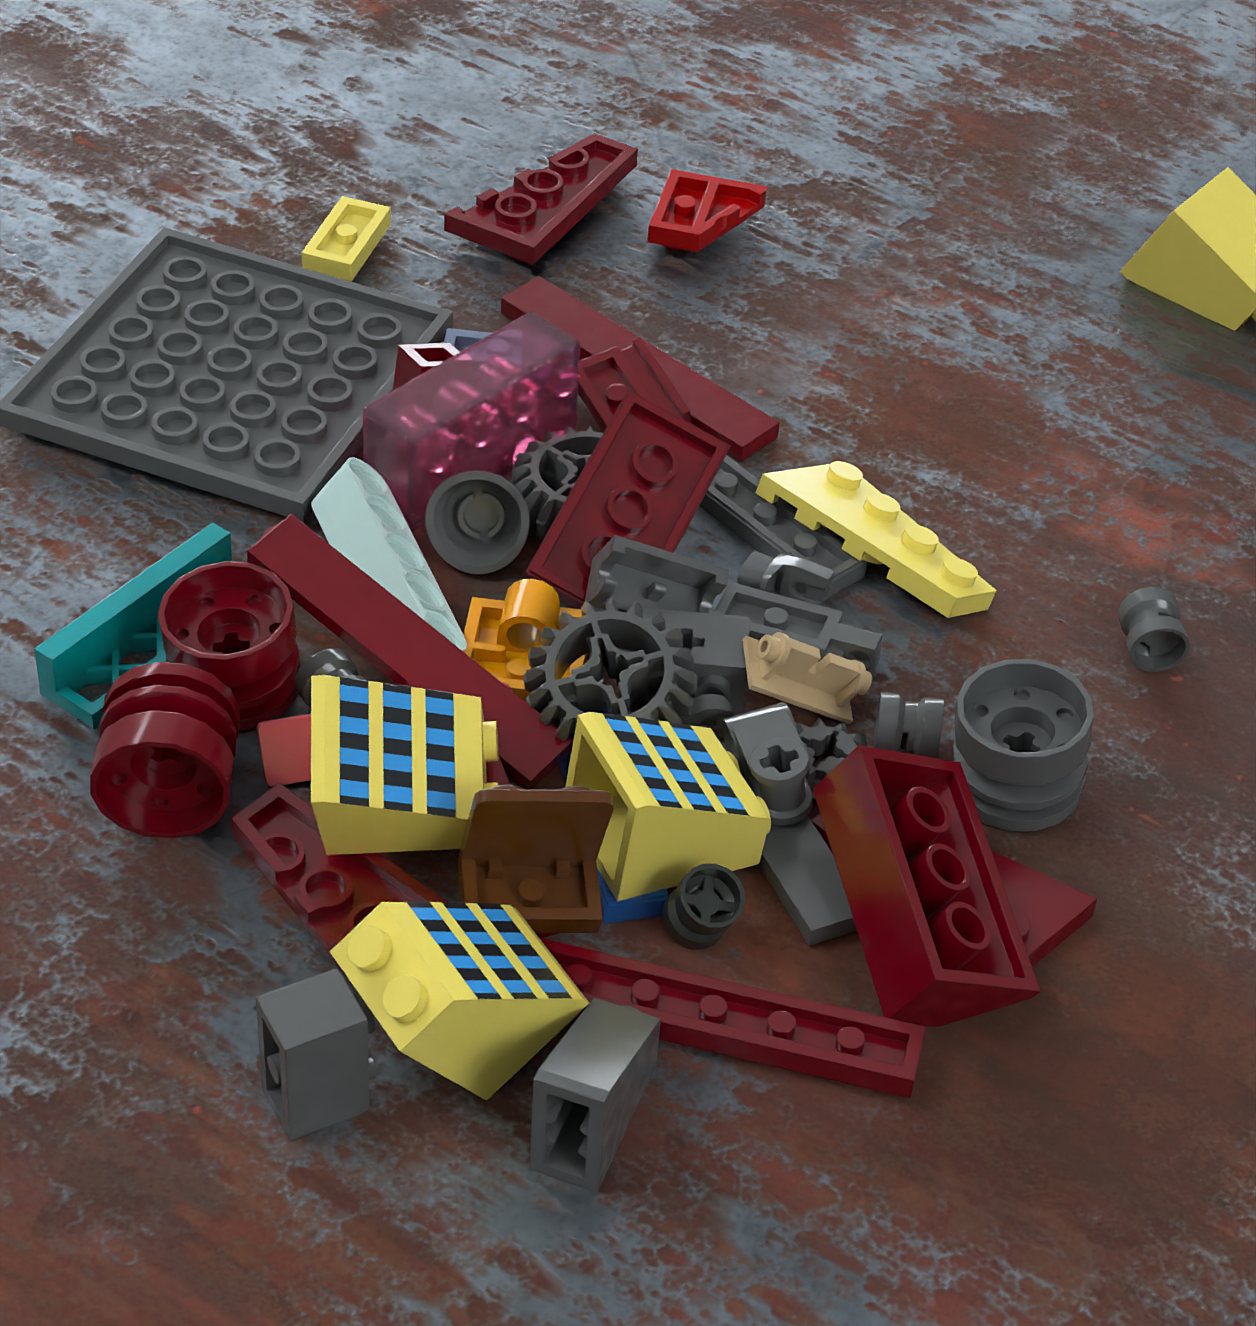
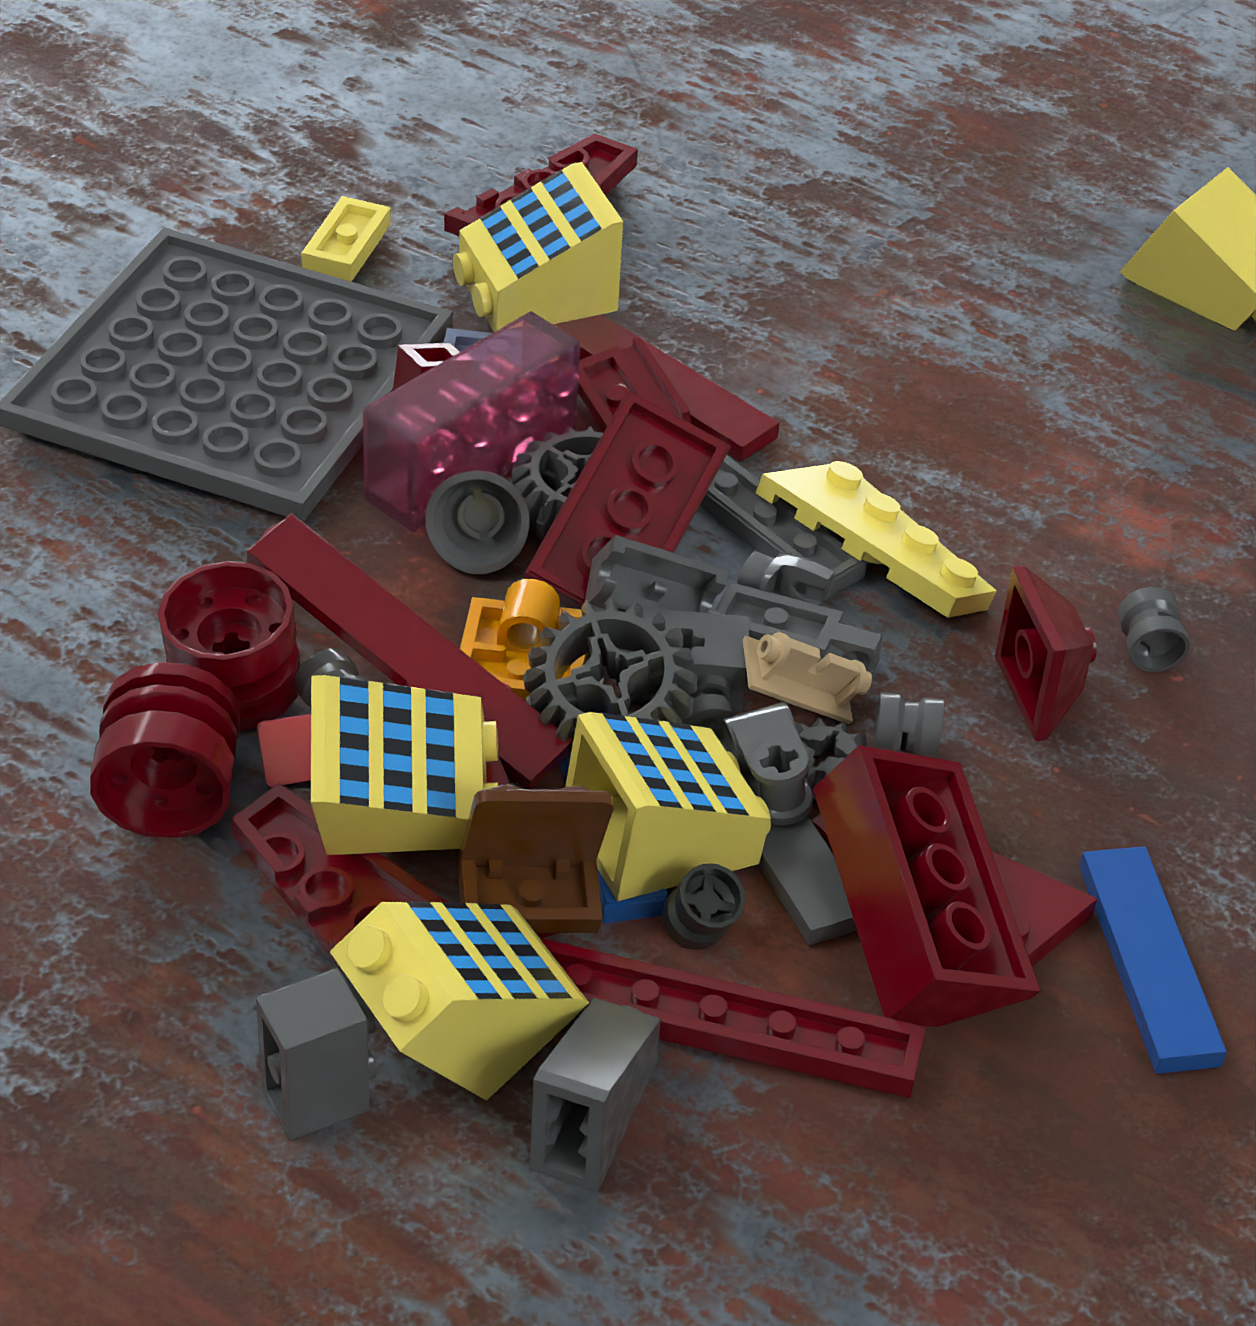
teal fence [34,523,232,729] -> none
light aqua beam [311,457,467,652] -> none
red wing [647,169,767,252] -> none
dark grey wheel [952,659,1094,831] -> none
none -> light yellow slope [453,162,623,334]
none -> dark red slope [995,565,1097,742]
none -> blue tile [1079,846,1227,1074]

